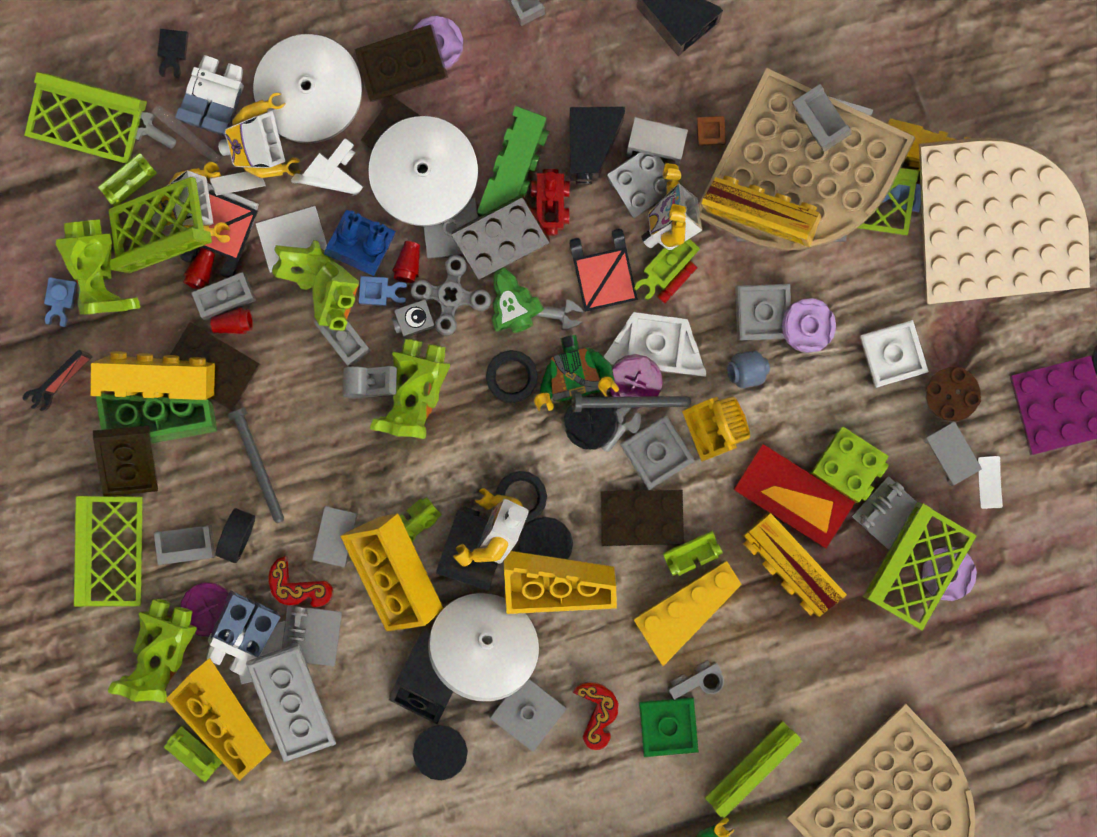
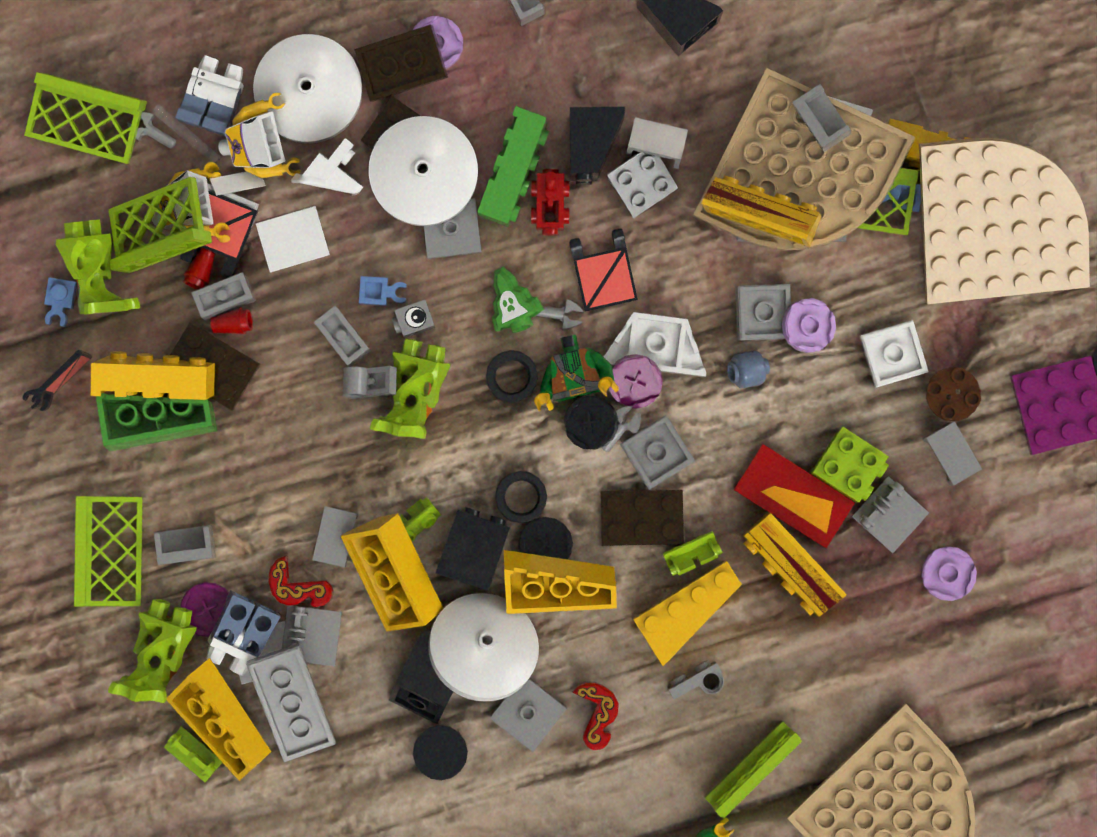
dark brown plate [93,426,158,496] -> none
lime hinge [98,153,157,207] -> none
black plate [157,29,189,78] -> none
black tyre [215,508,255,563] -> none
dark grey bar [228,407,284,524] -> none
lime hips [272,240,359,331] -> none
blue plate [324,210,396,276] -> none
red cone [392,241,420,283] -> none
light grey gear [411,255,491,336] -> none
plate [451,194,550,280] -> none
torso [453,488,529,566] -> none
dark grey bar [571,393,691,412] -> none
lime plate [634,239,700,300] -> none
green tile [639,697,699,757] -> none
torso [641,163,702,250] -> none
red wheel [657,261,698,304] -> none
yellow piece [682,396,750,462] -> none
dark orange plate [697,116,726,146] -> none
lime fence [863,502,977,630] -> none
white sticker [978,456,1003,509] -> none

